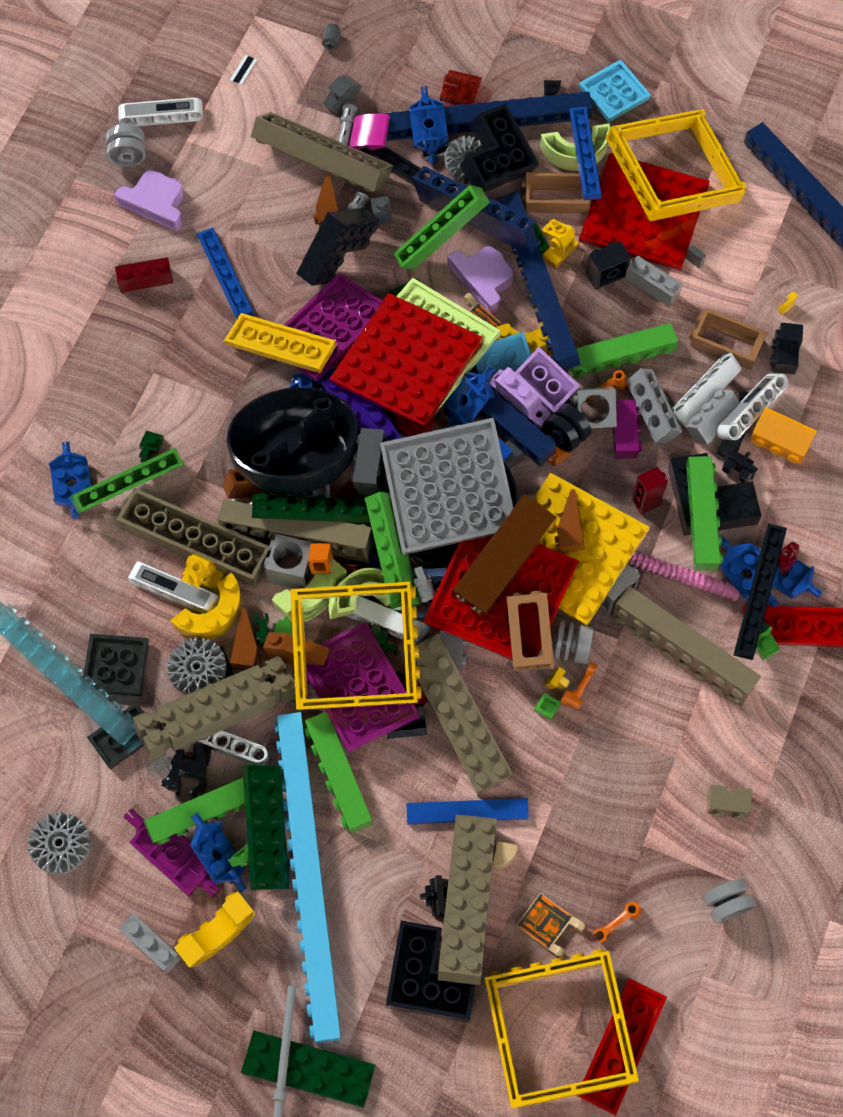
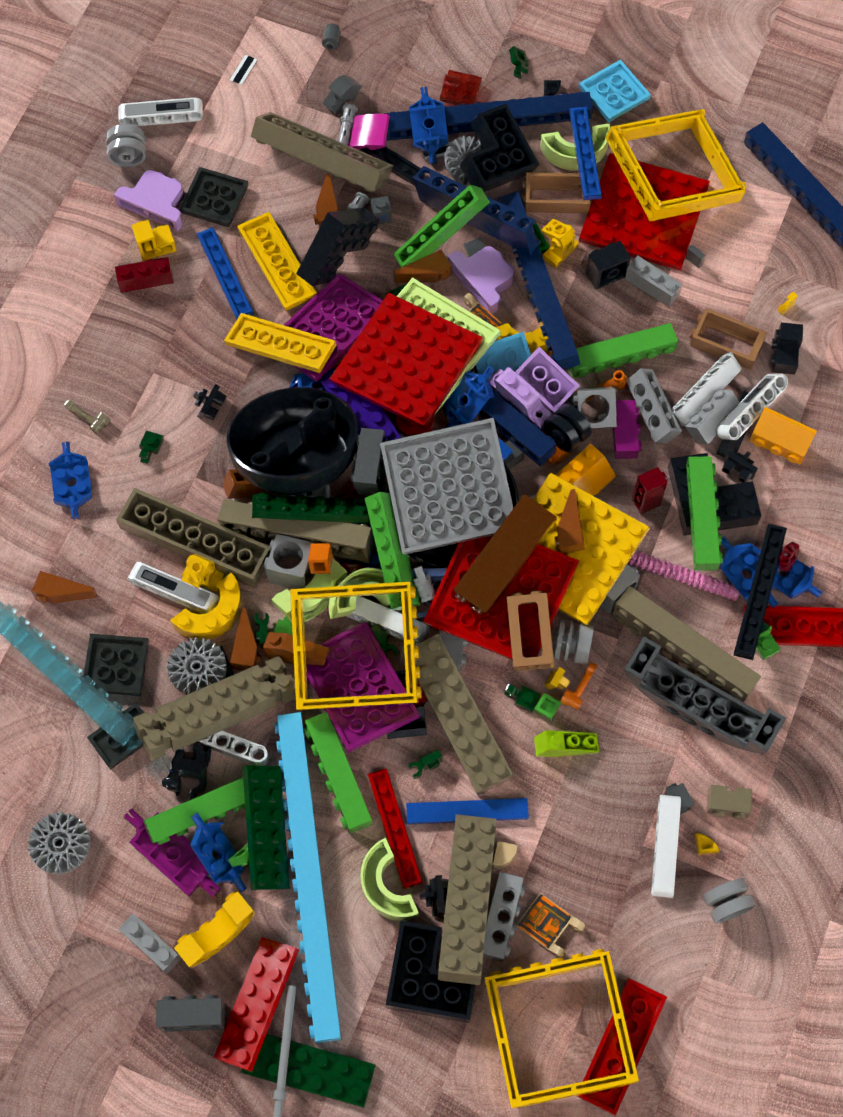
bright green brick [70,448,184,514] -> none
orange brick [593,901,642,943] -> none
none -> dark orange slope [31,571,97,604]
none -> dark tan brick [63,399,111,434]
none -> yellow brick [131,220,177,261]
none -> dark grey brick [156,994,226,1032]
none -> pearl dark grey plate [180,167,249,228]
none -> black hips [193,384,227,420]
none -> red plate [213,937,299,1072]
none -> yellow plate [237,212,317,311]
none -> yellowish green brick [361,838,419,921]
none -> red tile [367,768,423,890]
none -> dark orange slope [394,250,451,283]
none -> dark green plate [408,750,442,779]
none -> dark grey tile [464,238,485,257]
none -> light grey brick [483,872,526,962]
none -> dark green plate [504,684,541,713]
none -> dark green plate [509,46,528,79]
none -> lime slope [534,730,599,757]
none -> light orange slope [556,443,616,496]
none -> dark grey slope [624,637,786,753]
none -> white beam [651,795,681,898]
none -> dark grey brick [663,783,695,815]
none -> yellow tile [695,833,719,855]

